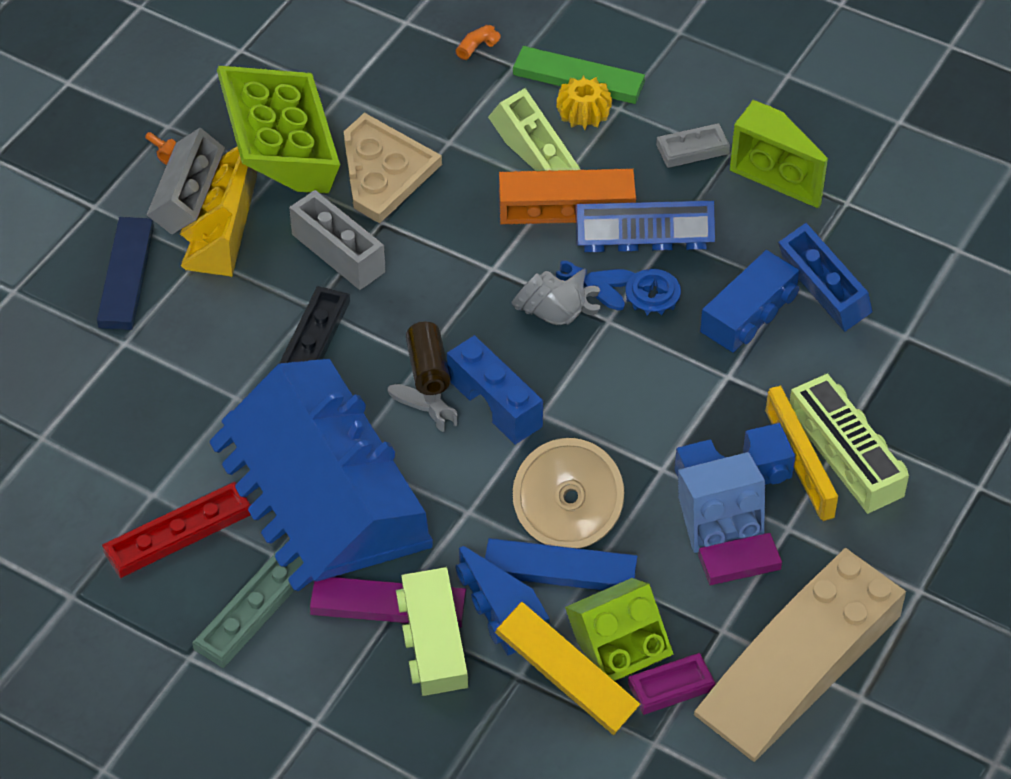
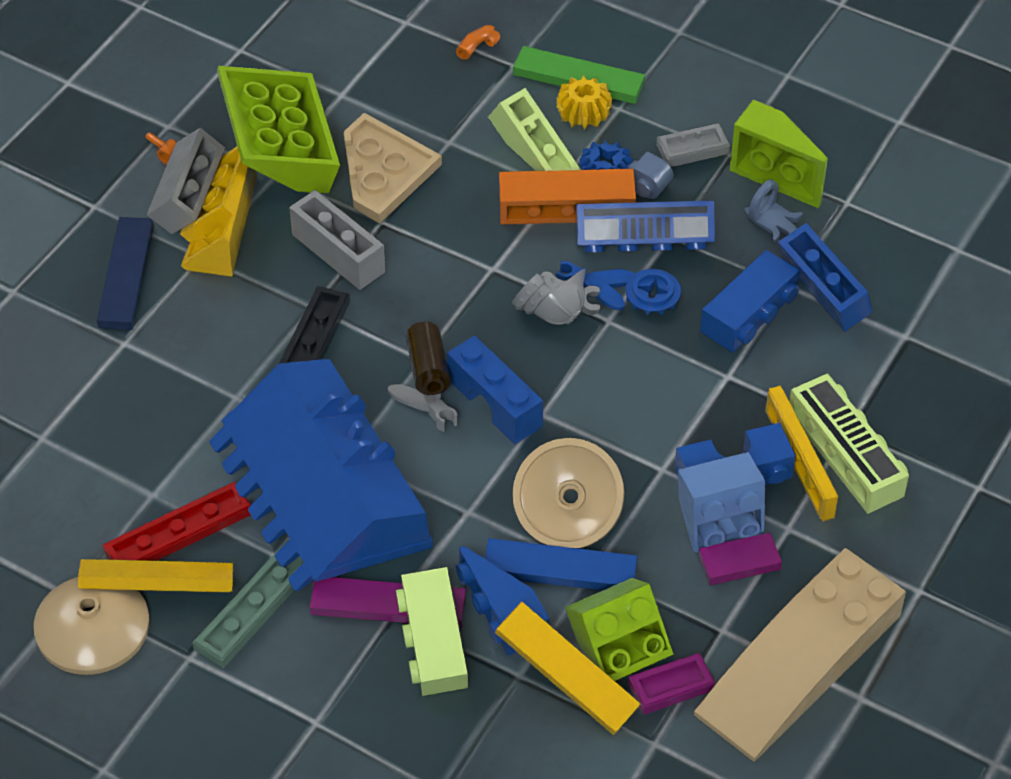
none -> tan dish [34,577,150,675]
none -> yellow tile [78,559,233,592]
none -> blue gear [579,139,633,170]
none -> sand blue plate [628,151,674,199]
none -> sand blue piece [744,179,803,243]

